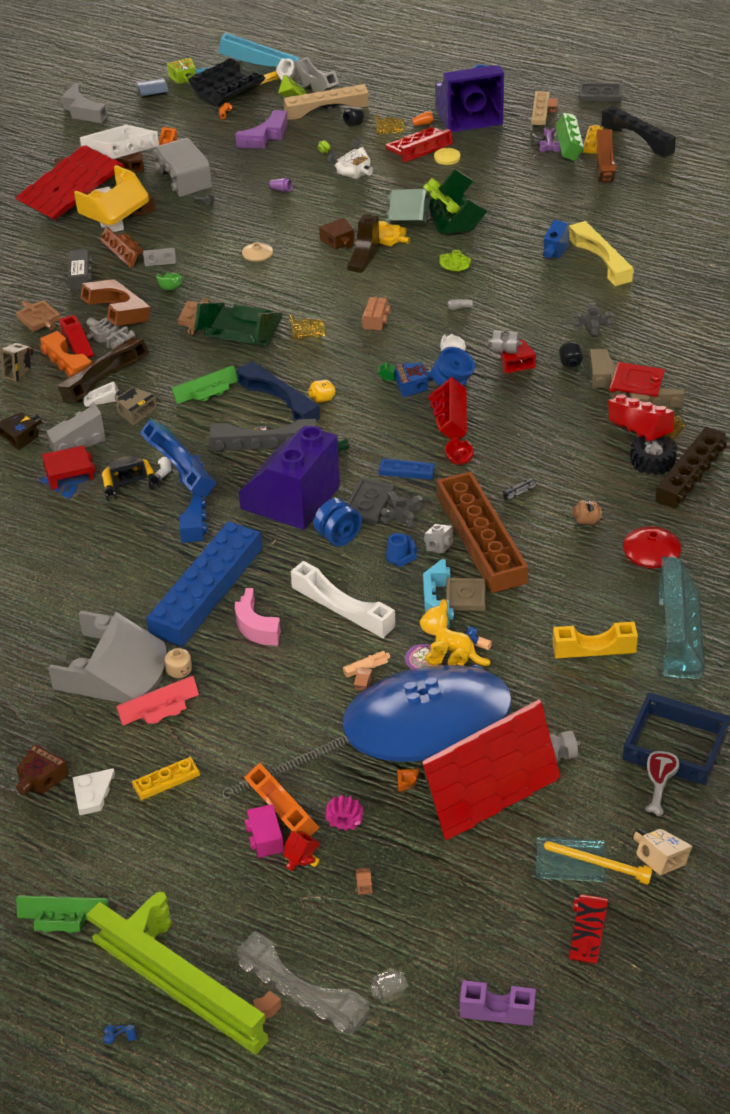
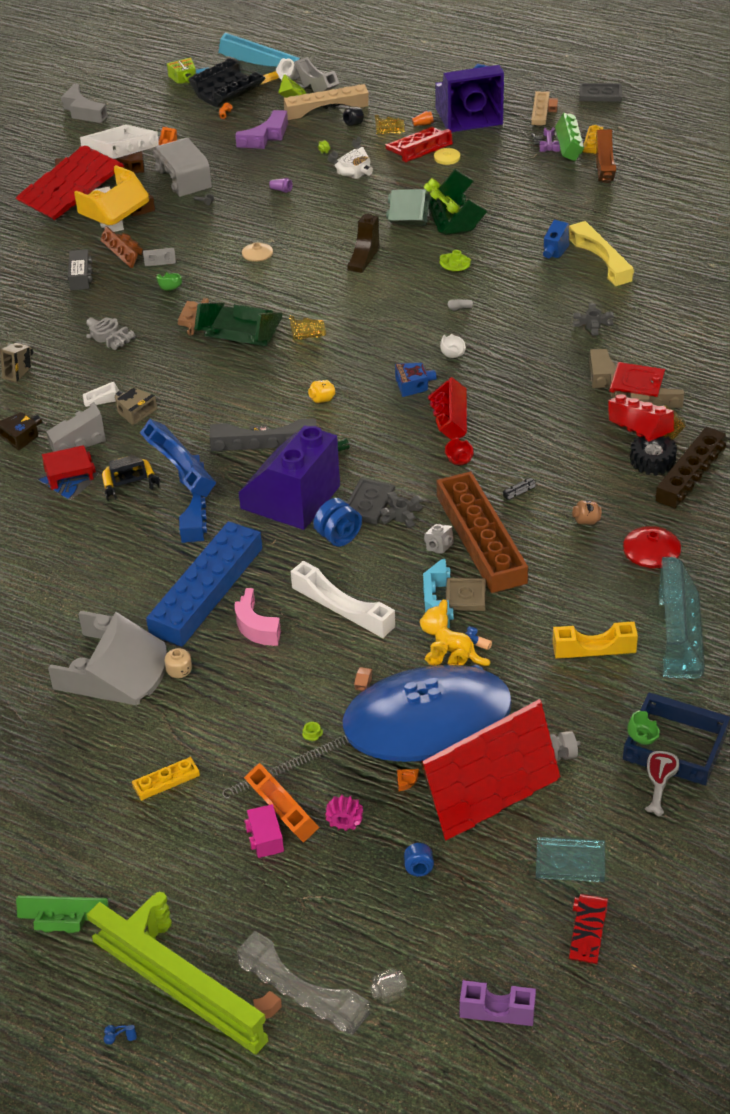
medium nougat plate [16,300,61,332] -> none
reddish brown torso [16,744,69,795] -> none
orange arch [40,331,92,378] -> none
dark brown arch [57,338,149,402] -> none
red slope [59,315,94,358] -> none
white wing [73,769,115,815] -> none
dark orange arch [80,279,151,326] -> none
coral bracket [116,676,199,725] -> none
sand blue slope [136,78,168,96] -> none
white arm [155,457,172,480] -> none
bright green bracket [172,365,237,404] -> none
dark blue arch [236,361,320,422] -> none
red piece [283,831,320,871] -> none
reddish brown torso [319,218,354,249] -> none
light nougat piece [343,651,390,678] -> none
nougat piece [356,868,372,895] -> none
nougat brick [362,297,391,331] -> none
green piece [377,362,395,381] -> none
blue tile [378,459,435,480] -> none
yellow plate [379,221,410,247] -> none
blue piece [386,533,417,567] -> none
sticker [405,644,443,669] -> none
blue wheel [431,347,475,386] -> none
light grey wheel [488,330,522,354] -> none
red torso [500,340,536,374] -> none
yellow piece [544,841,653,885] -> none
black head [559,341,583,367] -> none
black arch [601,106,676,158] -> none
tan torso [633,829,692,875] -> none
none -> lime plate [302,722,323,741]
none -> blue head [404,843,434,877]
none -> bright green hair [627,711,660,745]

